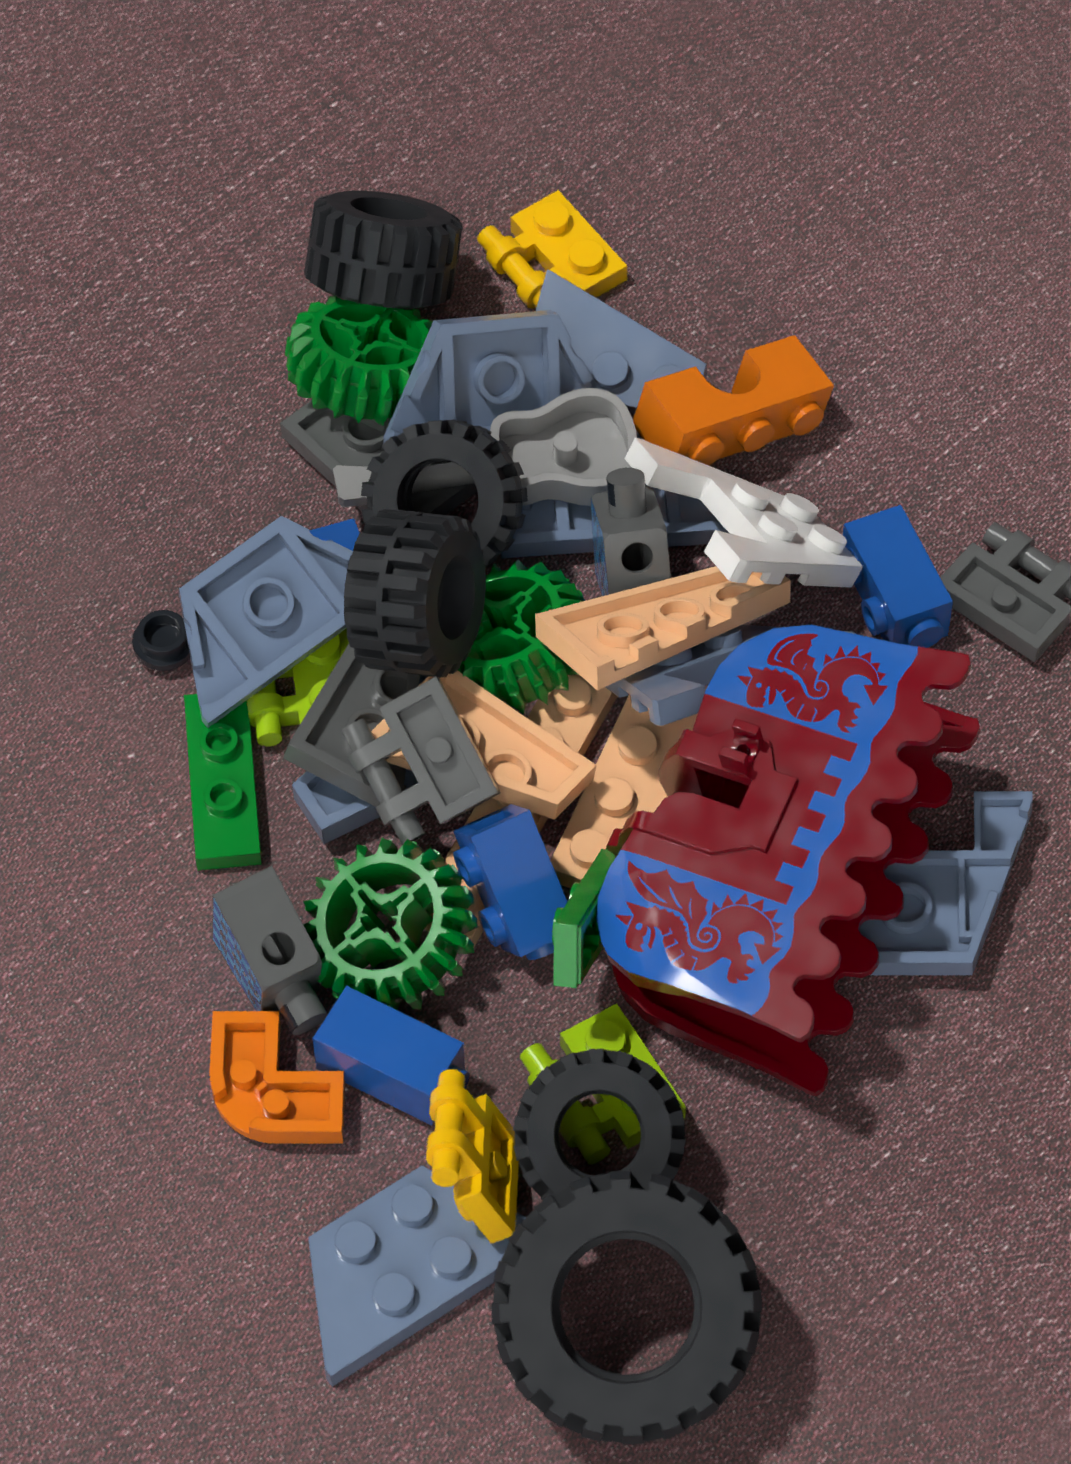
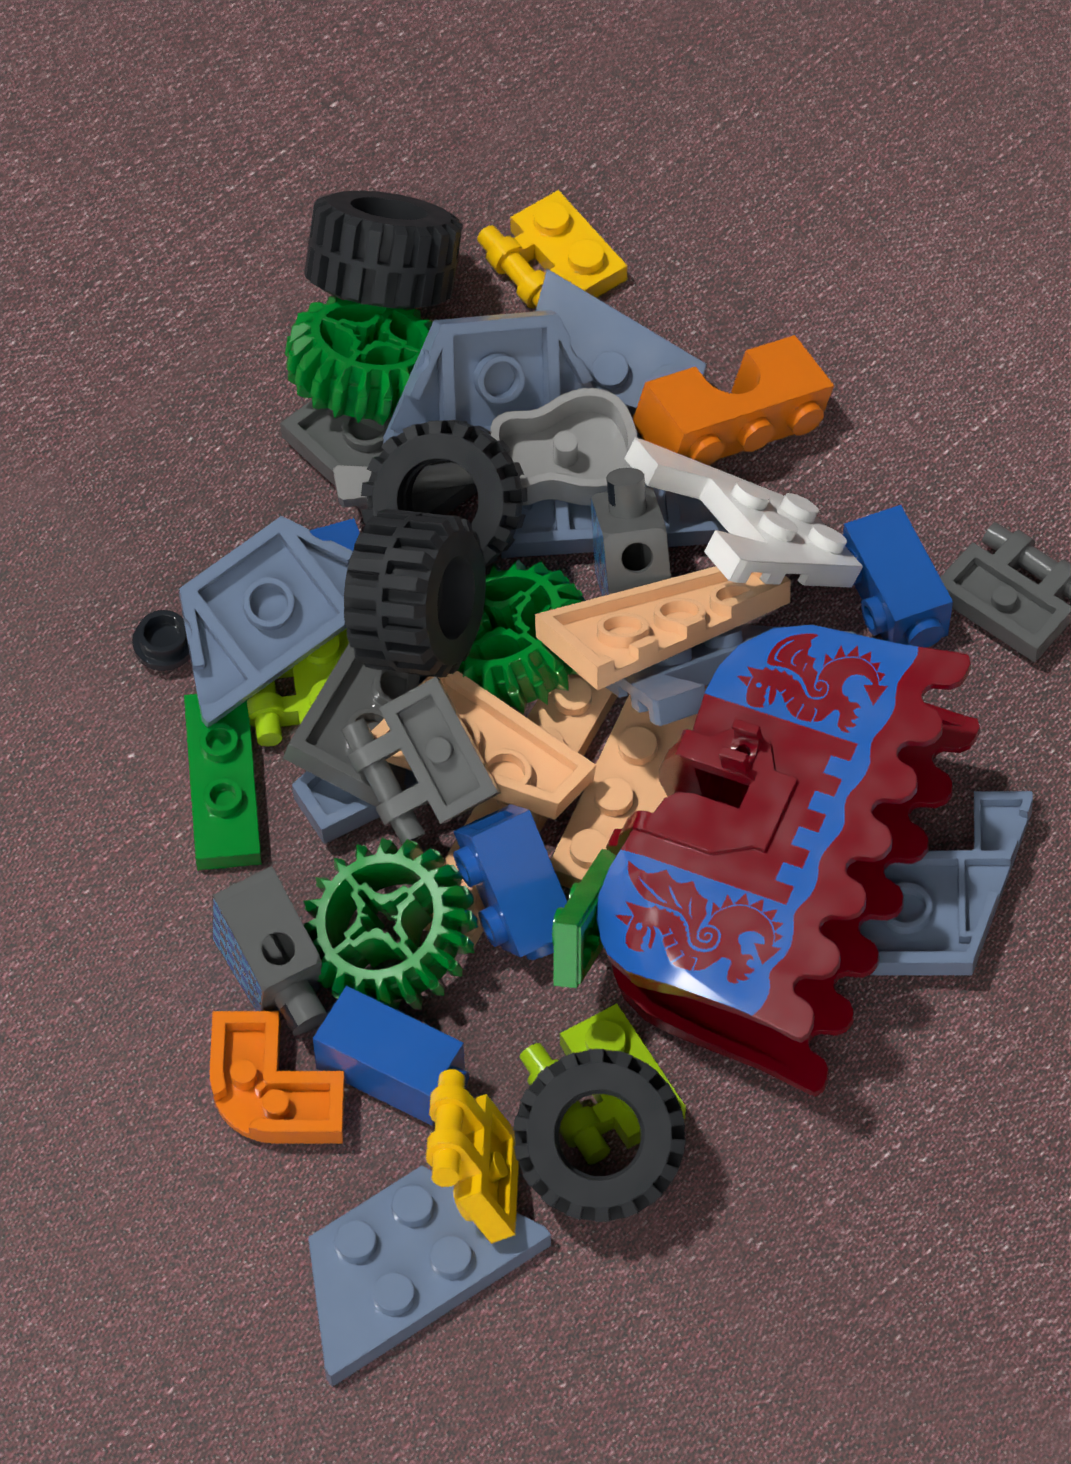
black tyre [491,1171,762,1445] -> none

